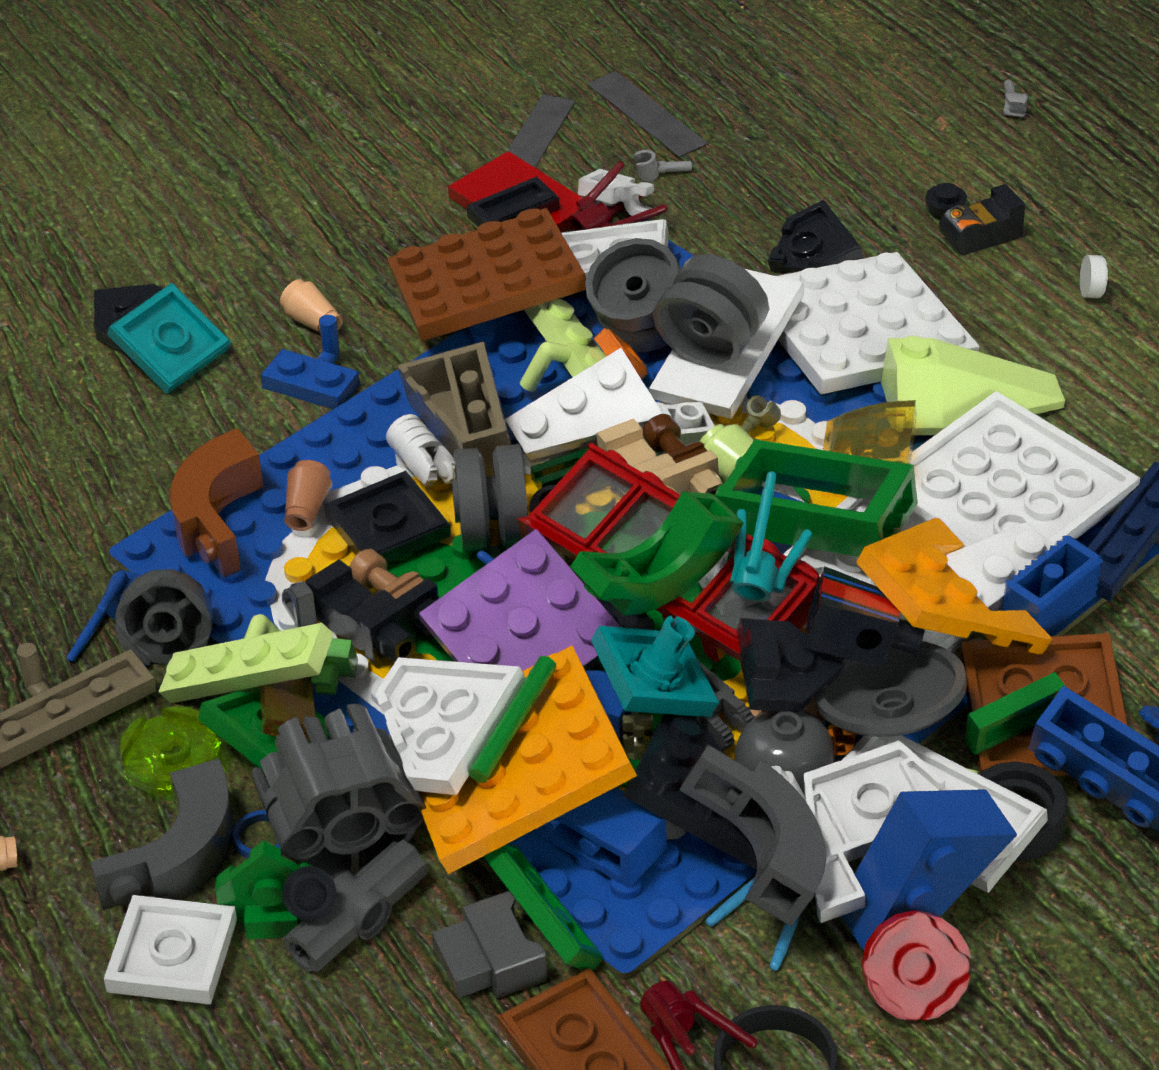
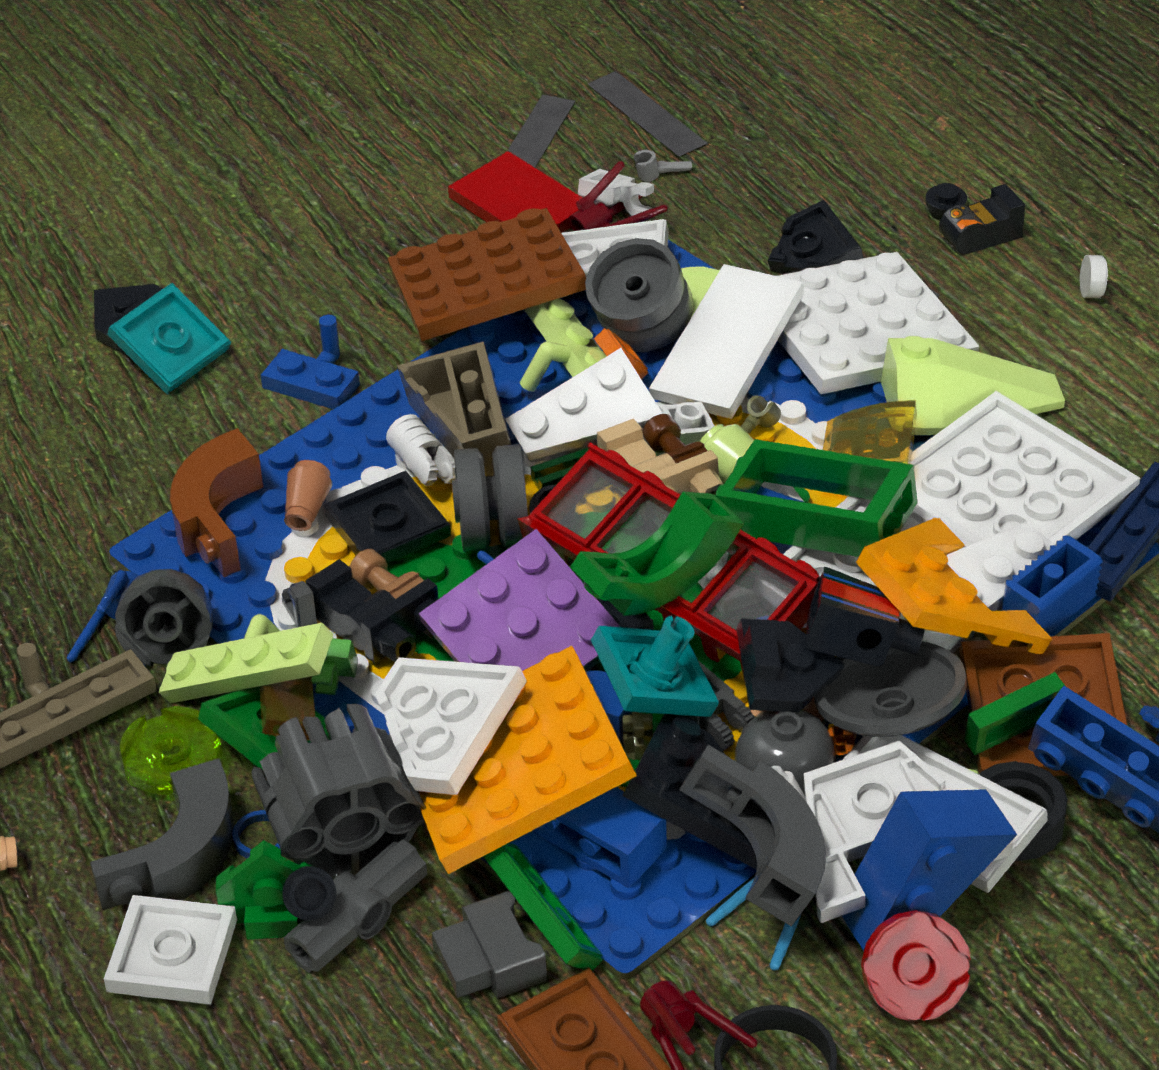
light nougat cone [280,279,343,333] -> none
black tile [467,177,560,227] -> none
green bar [468,656,557,783] -> none
dark grey wheel [652,254,770,369] -> none
teal plant [729,471,812,602] -> none
light grey hand [1003,80,1028,118] -> none

